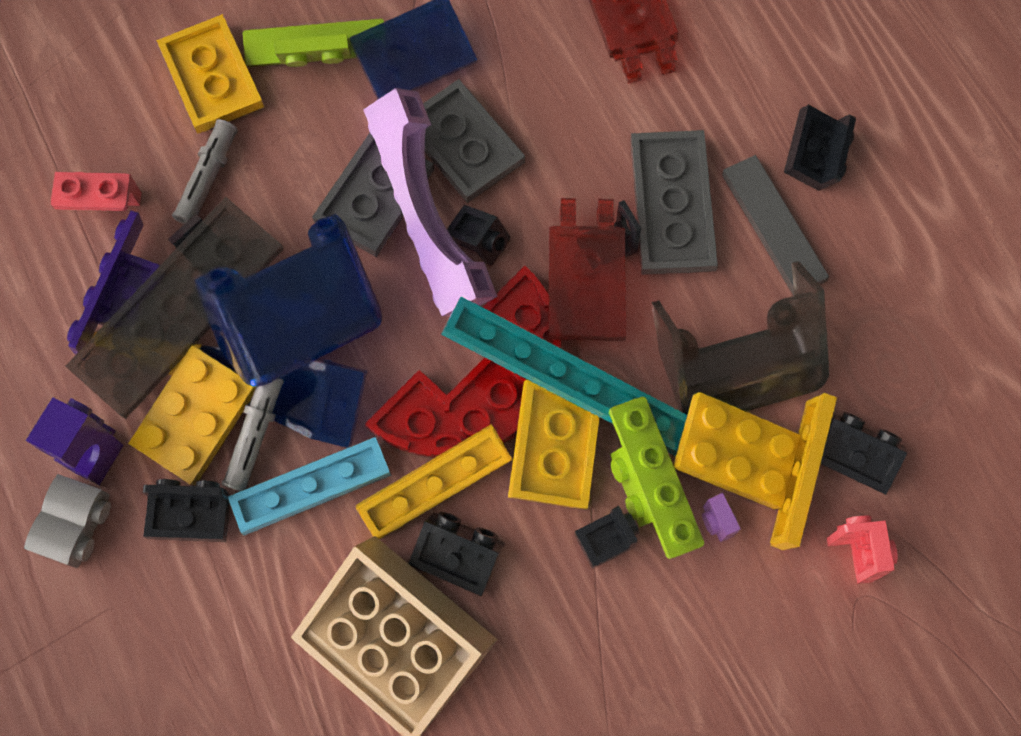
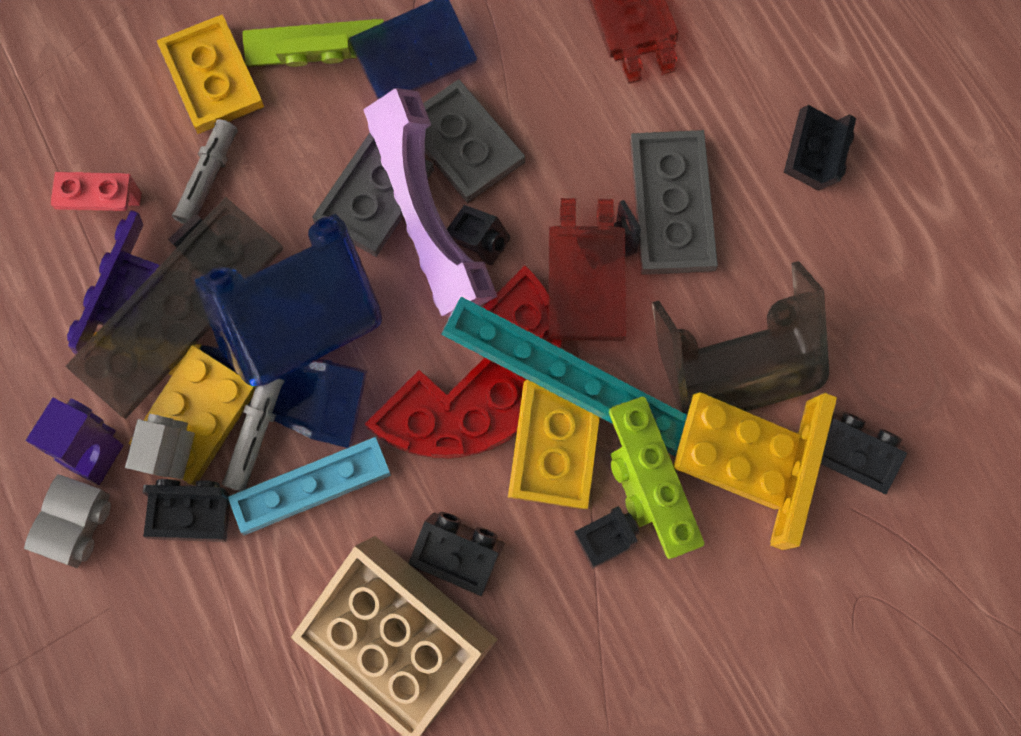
yellow tile [356,424,513,539] -> none
medium lavender plate [702,493,741,542] -> none
dark grey tile [722,155,829,297] -> none
coral bracket [827,515,898,584] -> none
none -> light grey brick [125,413,195,479]

